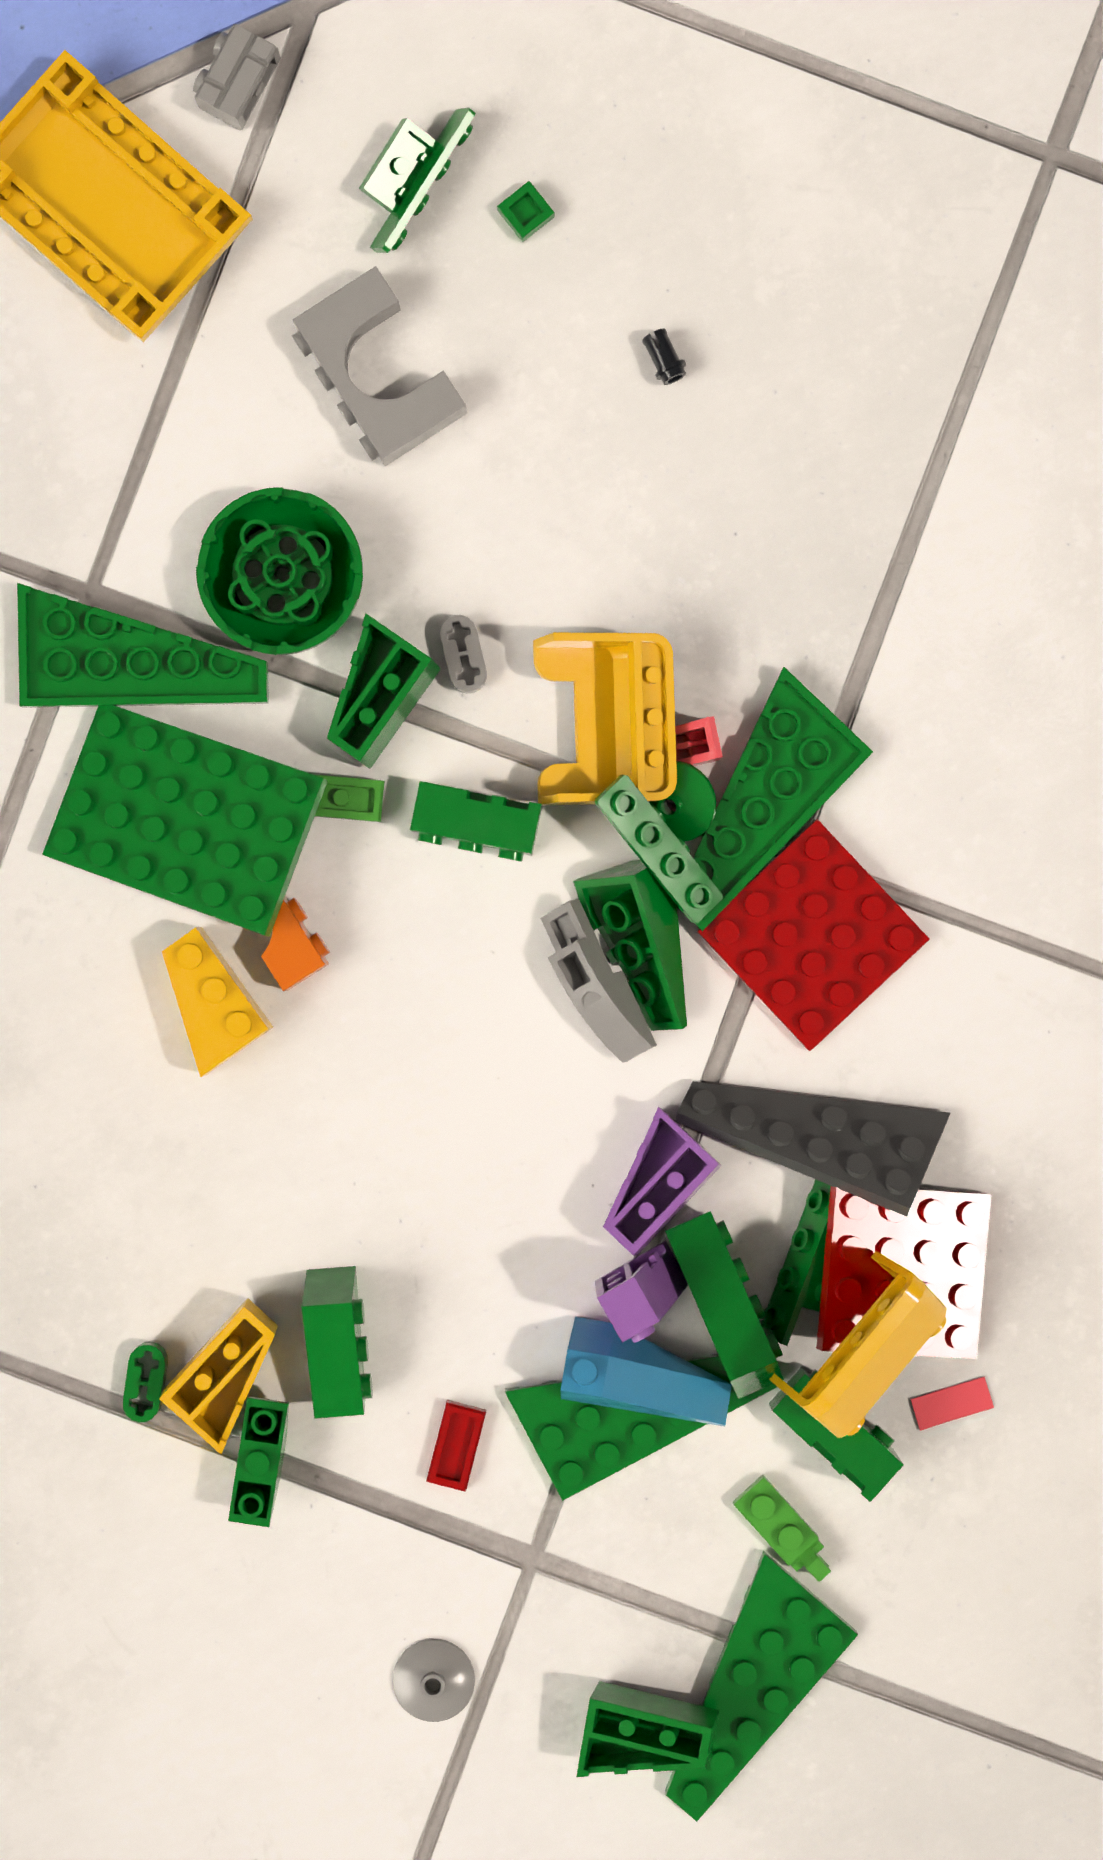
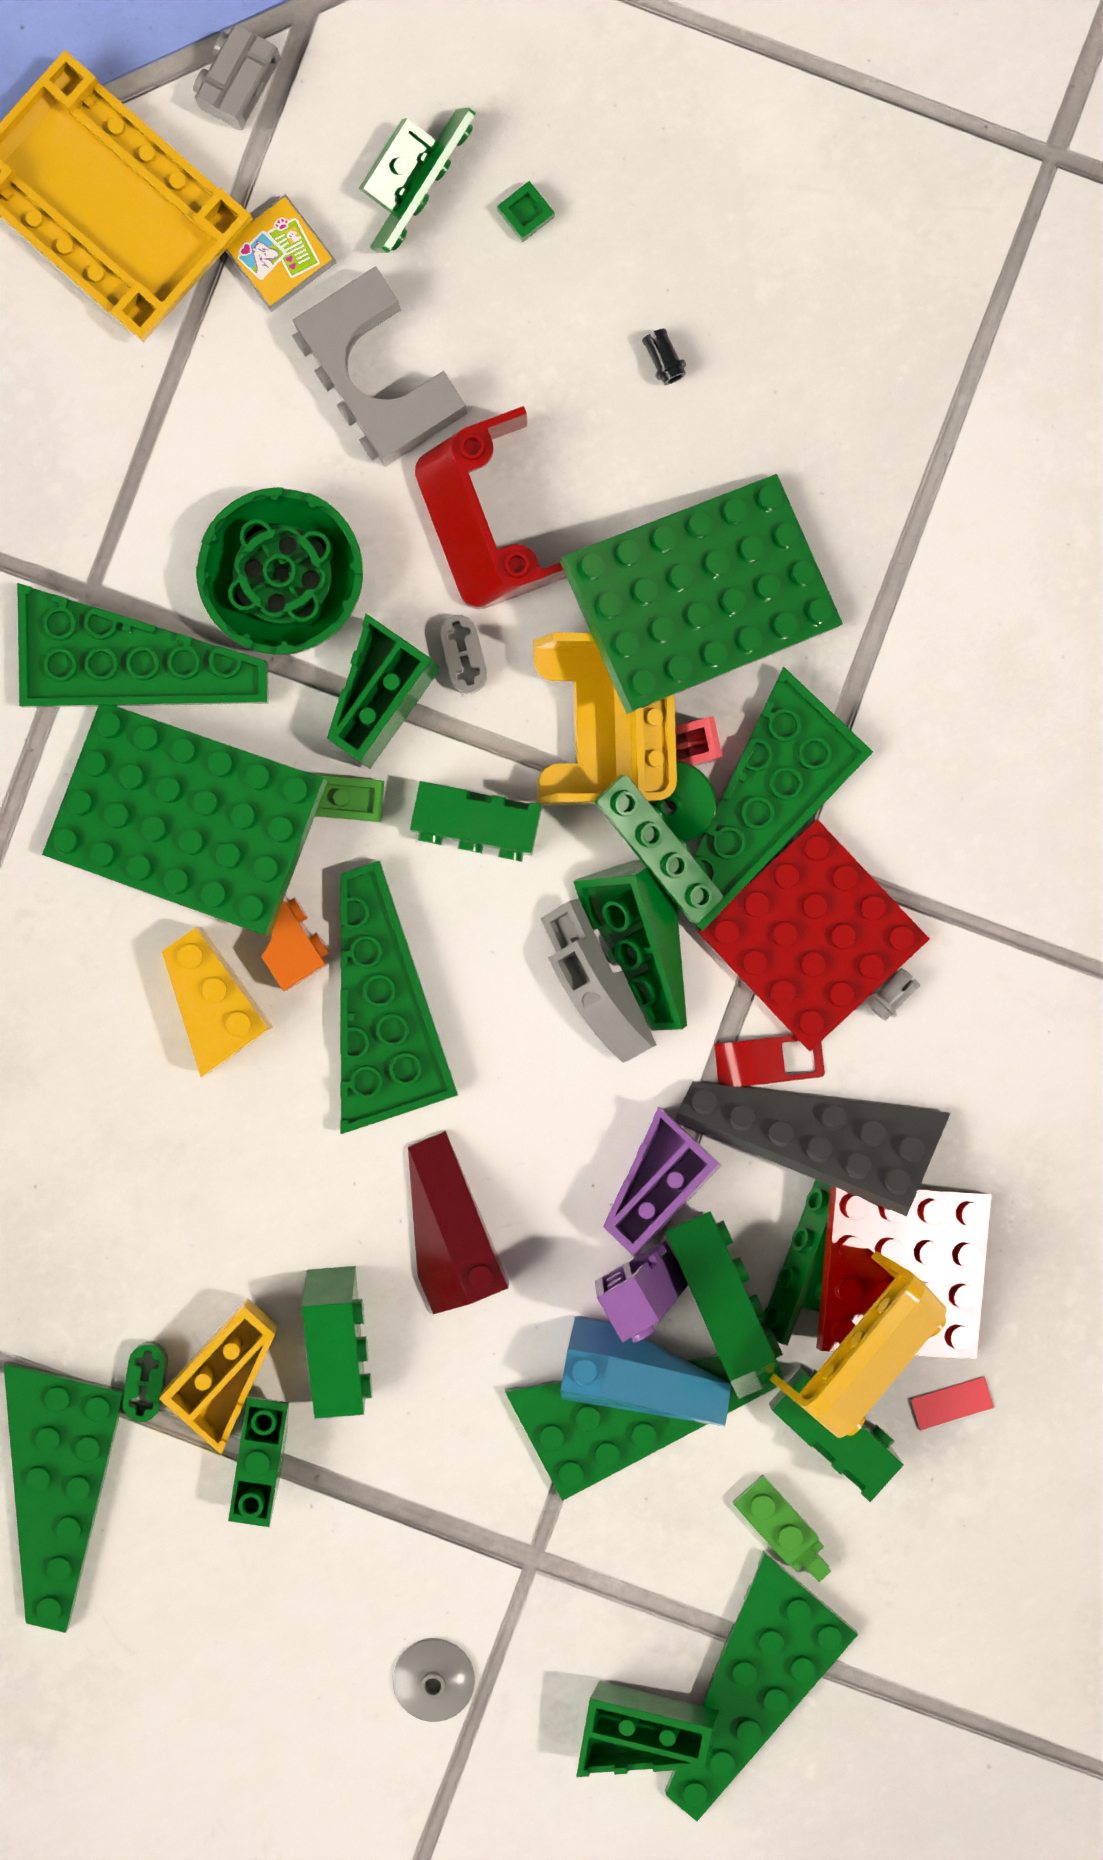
red tile [426,1400,486,1492] -> none
none -> green wing [3,1362,124,1633]
none -> tile [225,194,336,312]
none -> green wing [340,861,458,1135]
none -> dark red wedge [408,1131,509,1314]
none -> red windscreen [415,406,567,609]
none -> green plate [559,474,843,714]
none -> red piece [714,1035,825,1087]
none -> light grey pin [868,968,920,1021]

